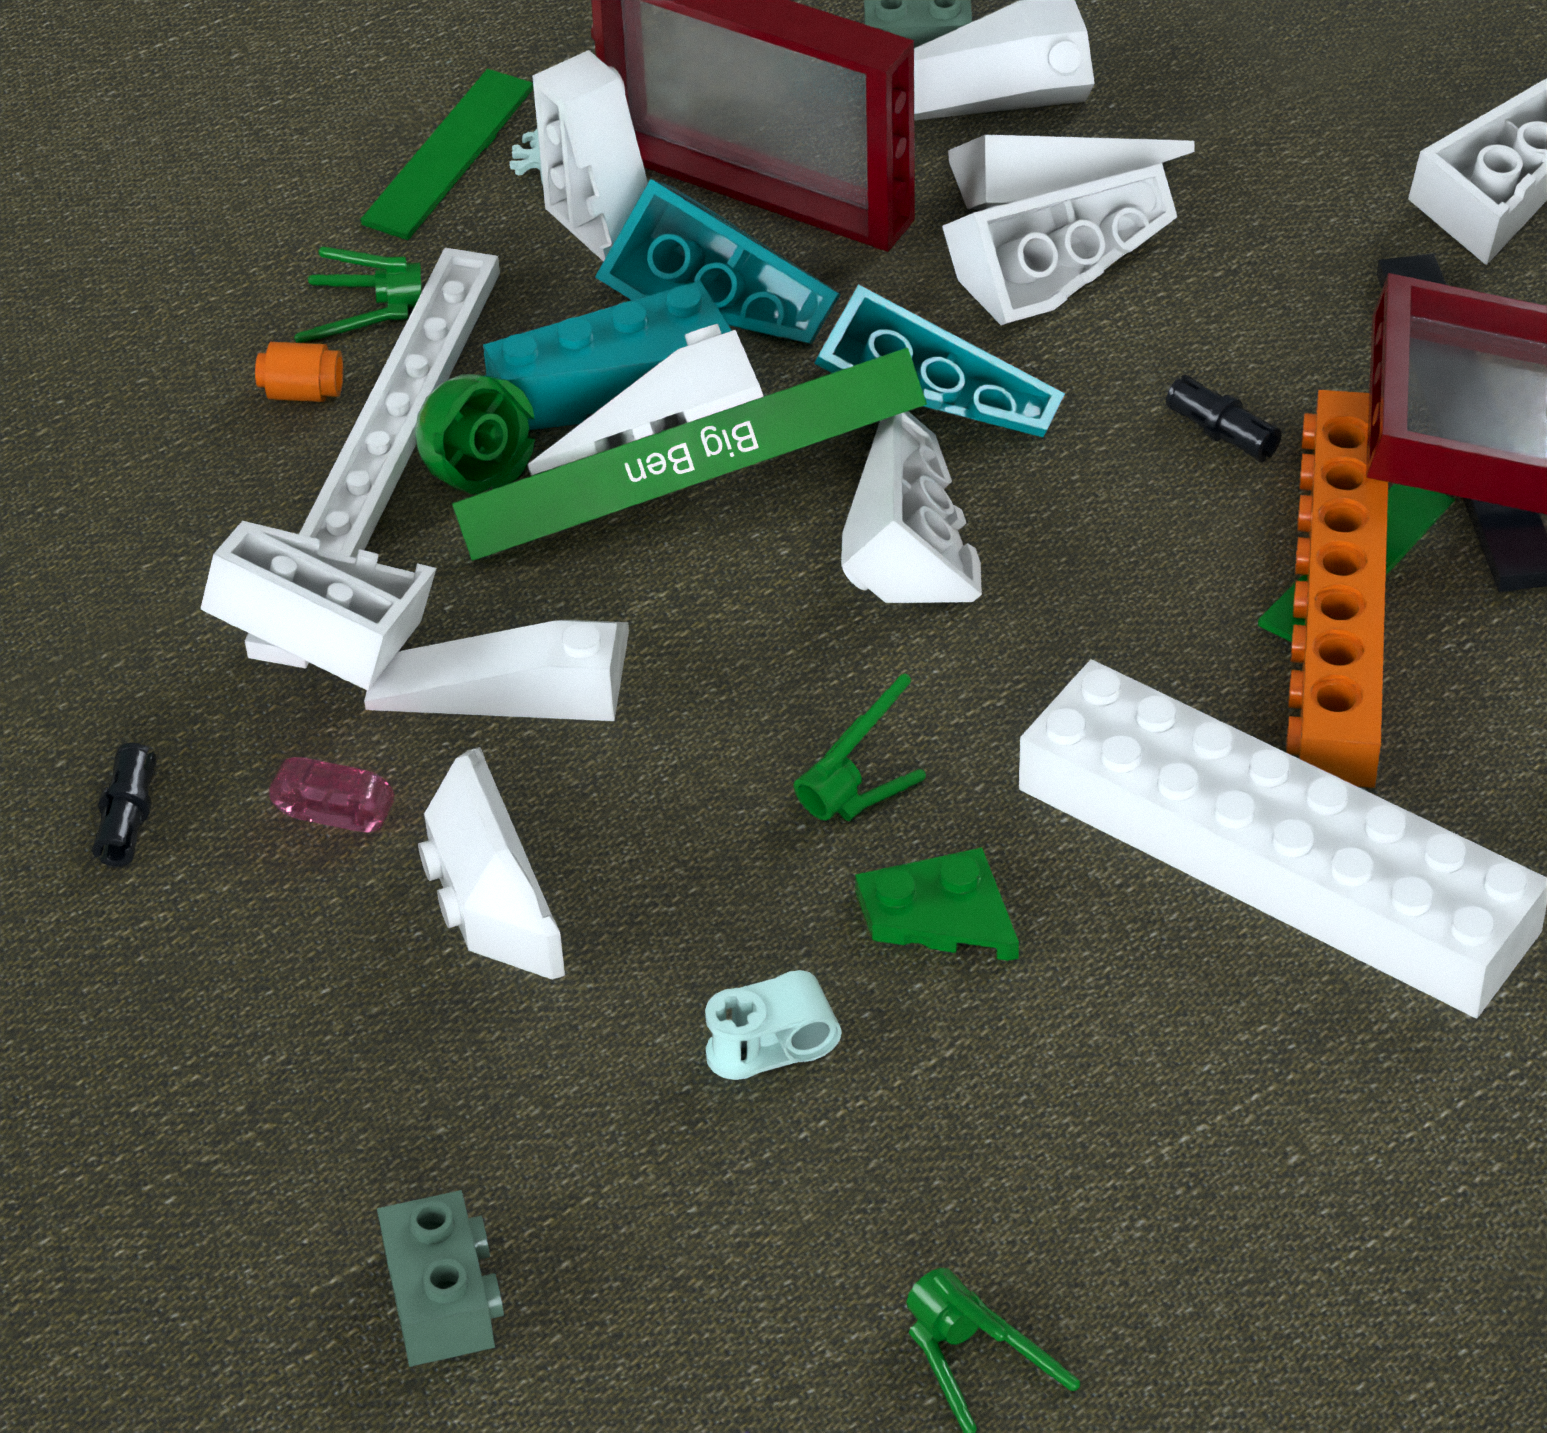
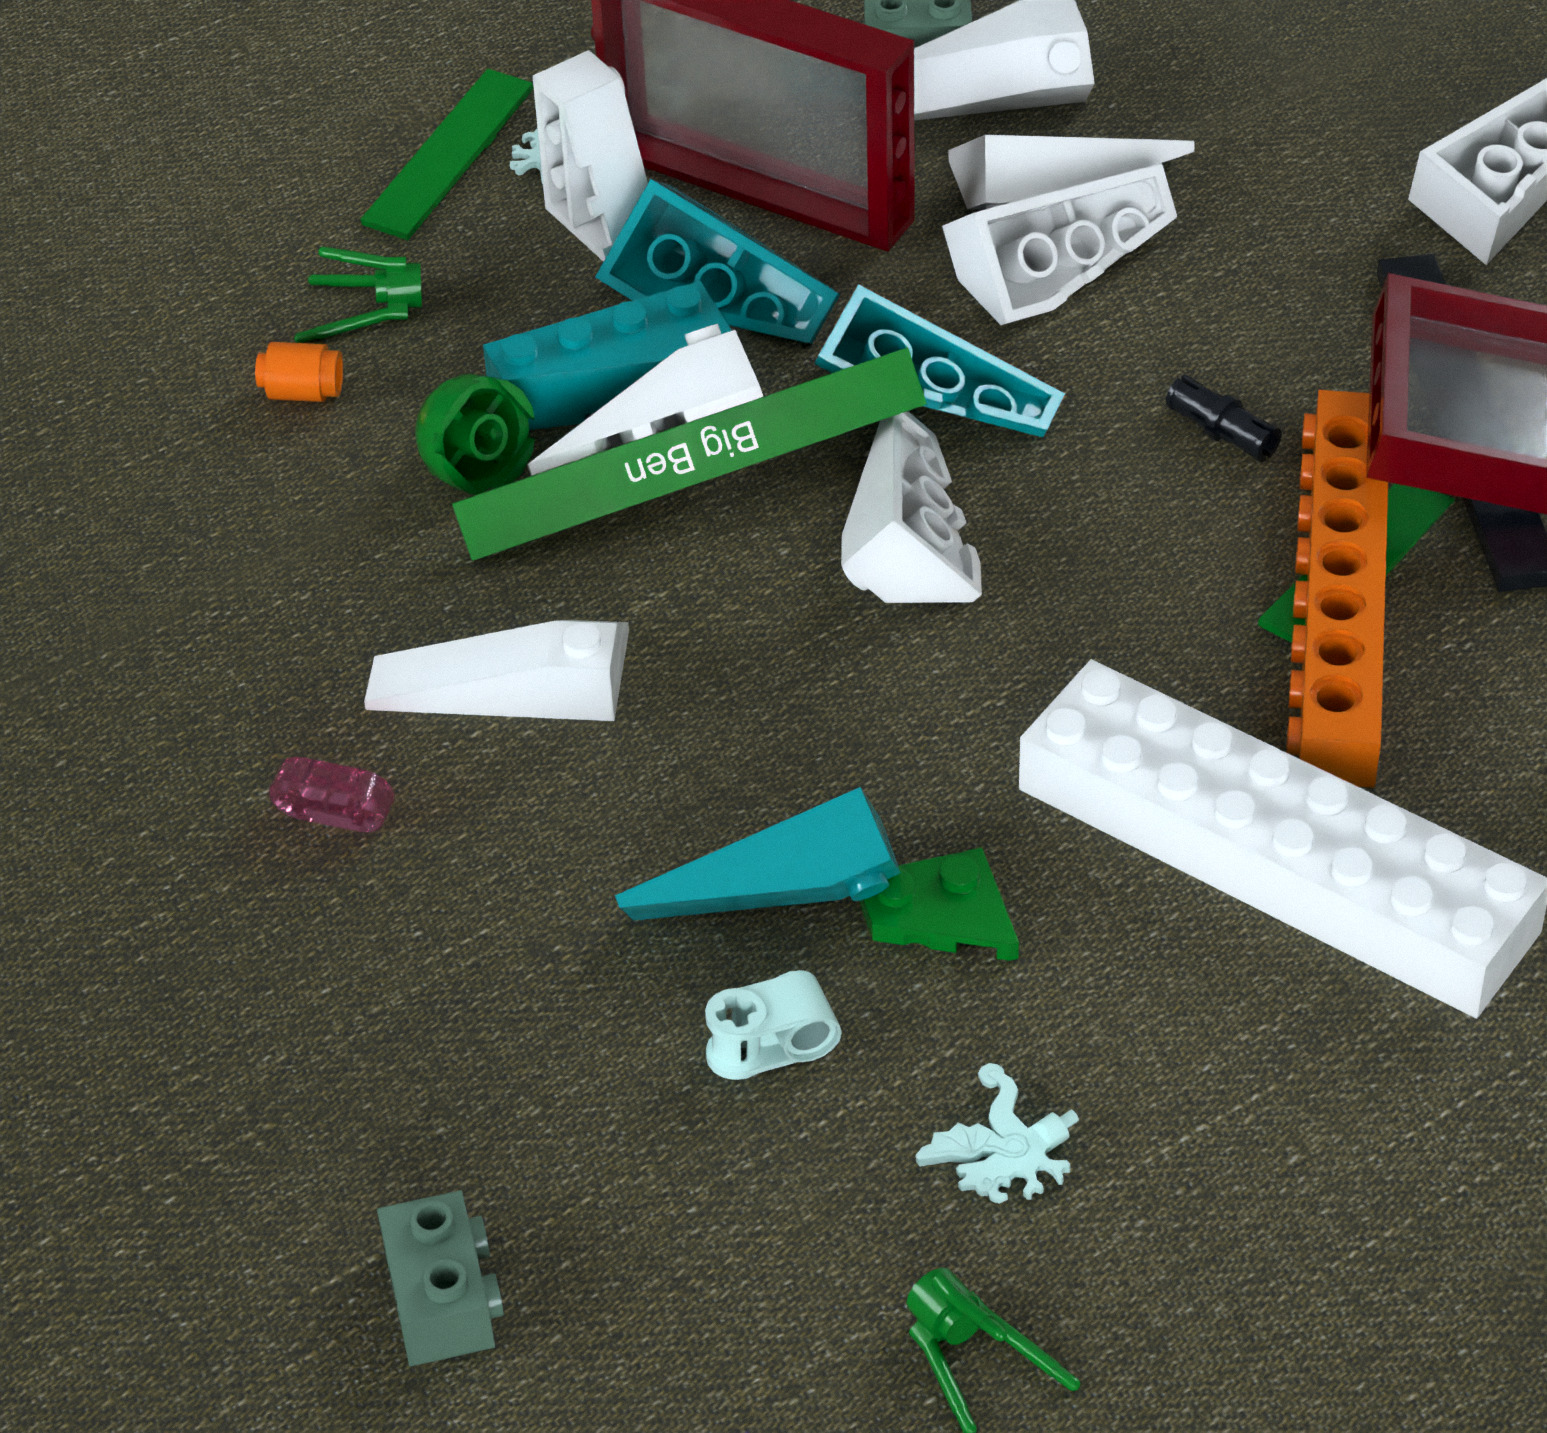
black pin [92,743,157,867] -> none
white wedge [201,521,437,691] -> none
white plate [245,248,500,668] -> none
white wedge [418,747,565,980] -> none
green plant [794,673,926,821] -> none
none -> teal wedge [615,787,900,921]
none -> light aqua piece [916,1063,1079,1204]

